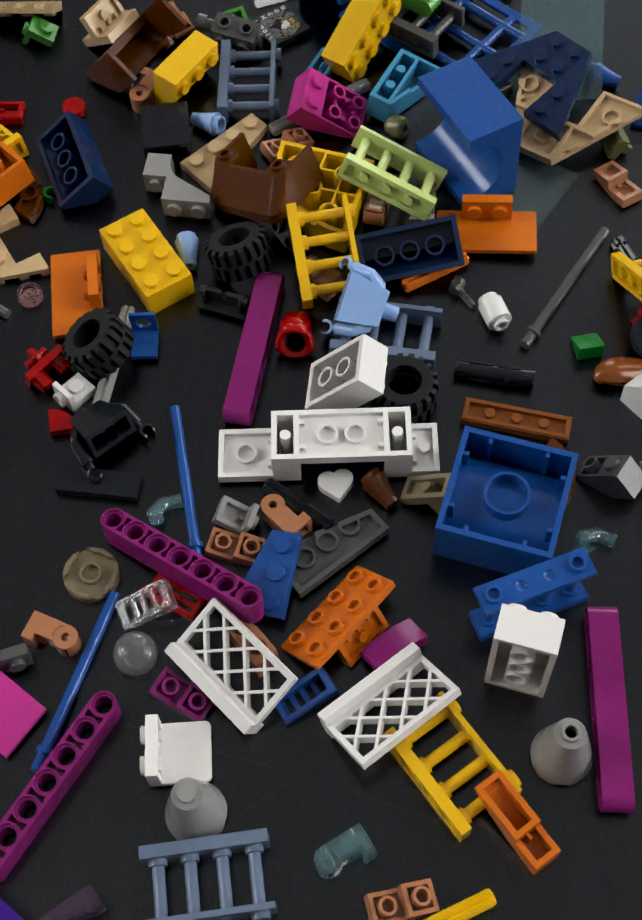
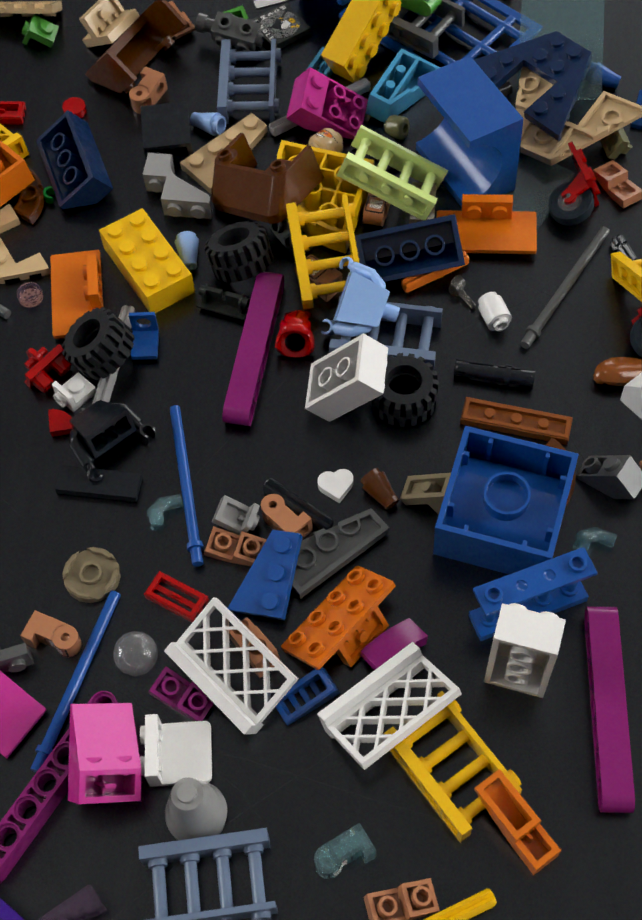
magenta beam [100,508,265,624] -> none
clear slope [115,578,178,631] -> none
yellow slope [153,30,219,105] -> none
white bracket [218,406,440,483] -> none
nougat slope [259,127,315,163] -> none
light grey cone [530,718,593,786] -> none
green slope [571,333,605,360] -> none
none -> dark pink slope [68,703,141,804]
none -> tan head [308,128,343,153]
none -> plate [548,142,601,226]

